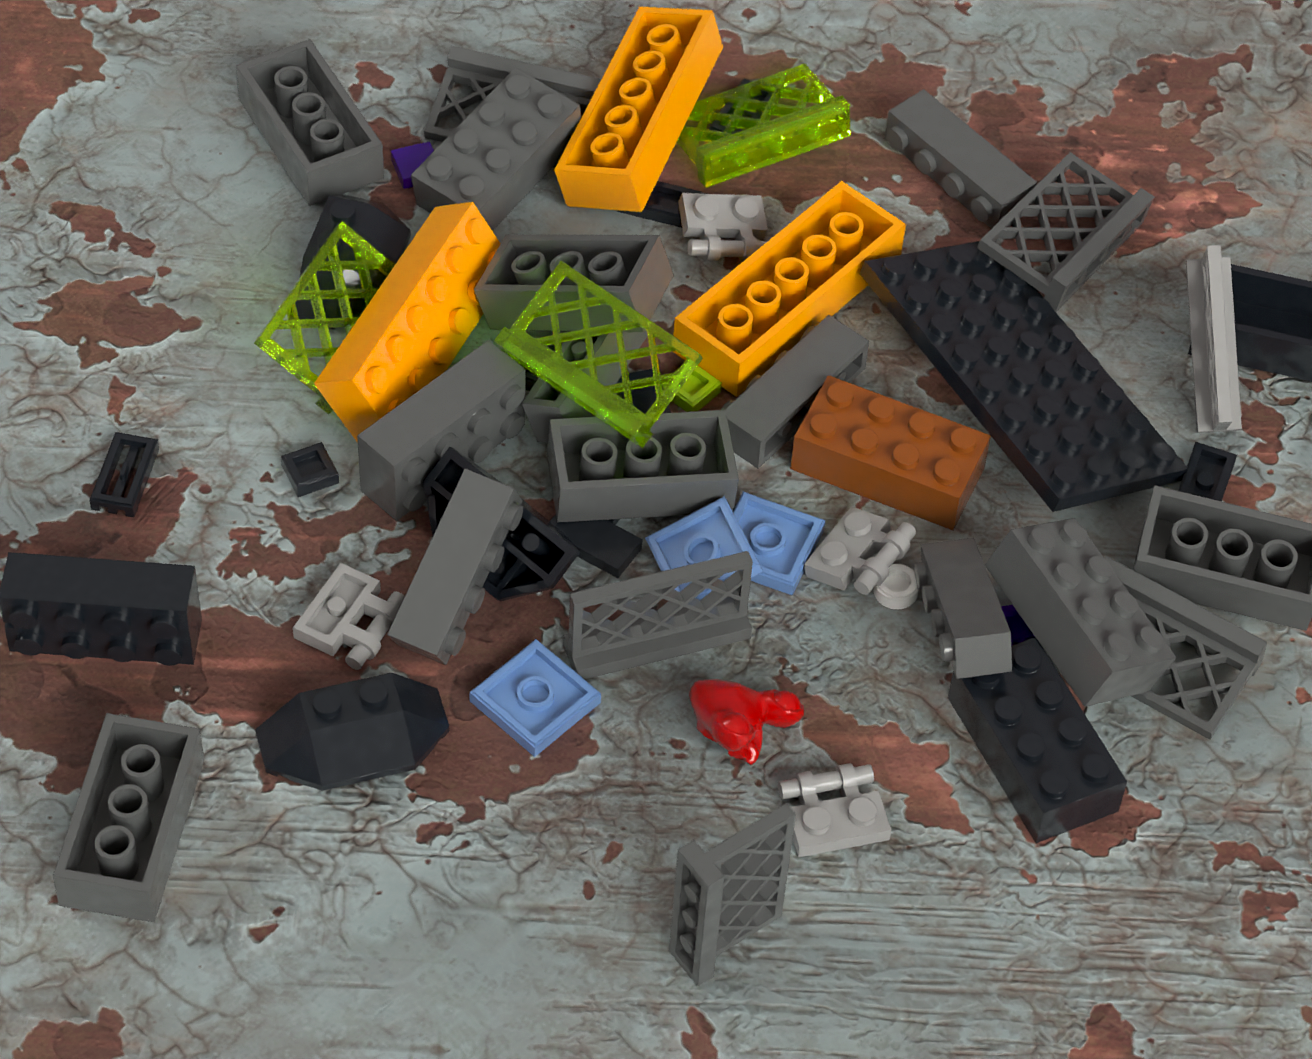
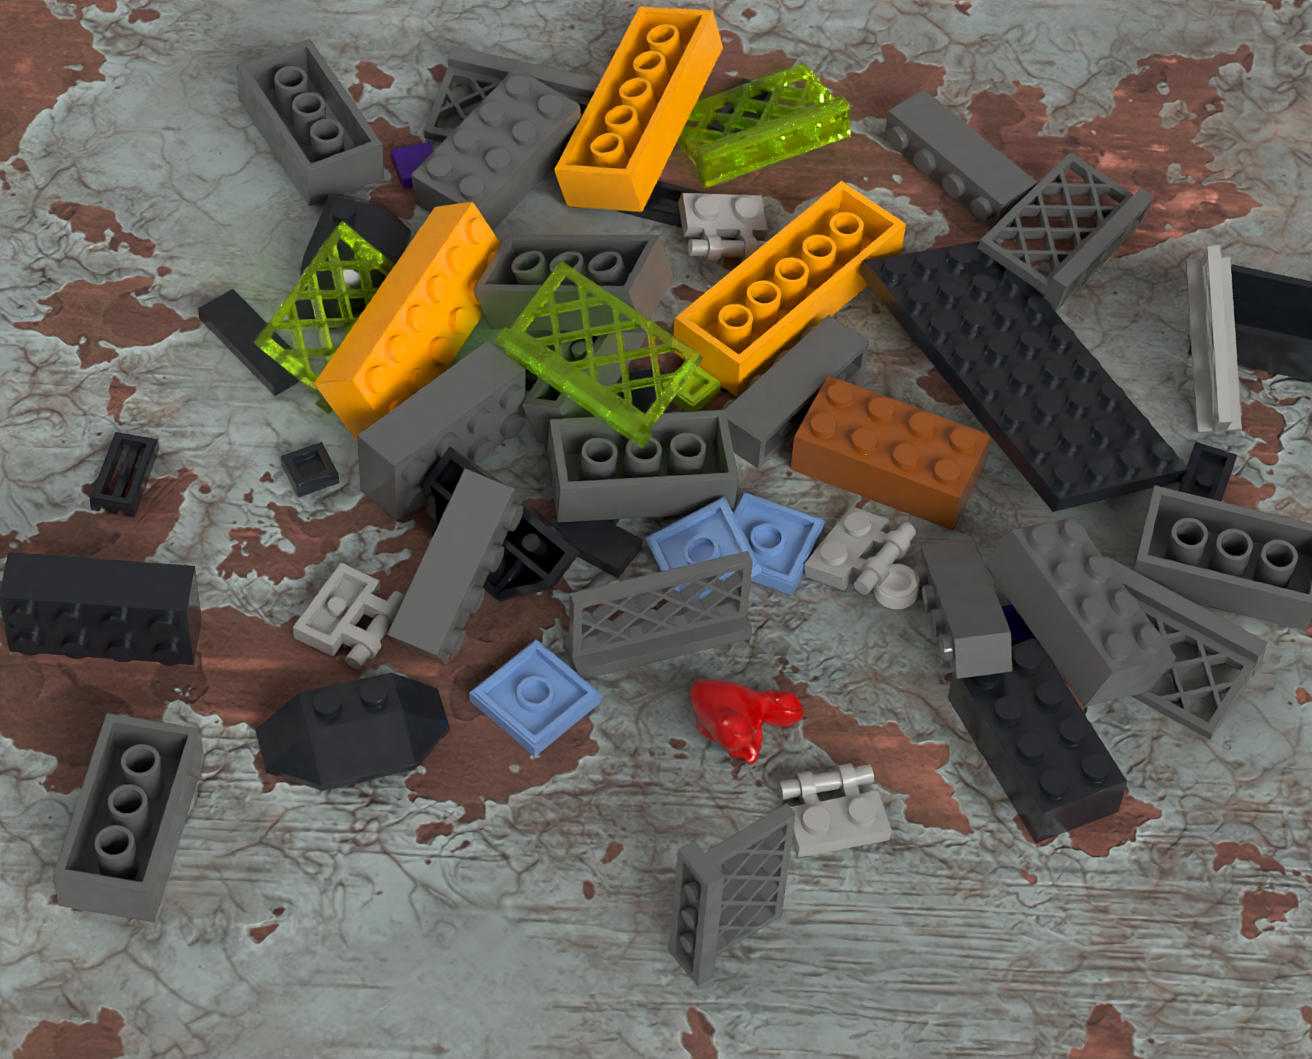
none -> black tile [198,289,310,396]

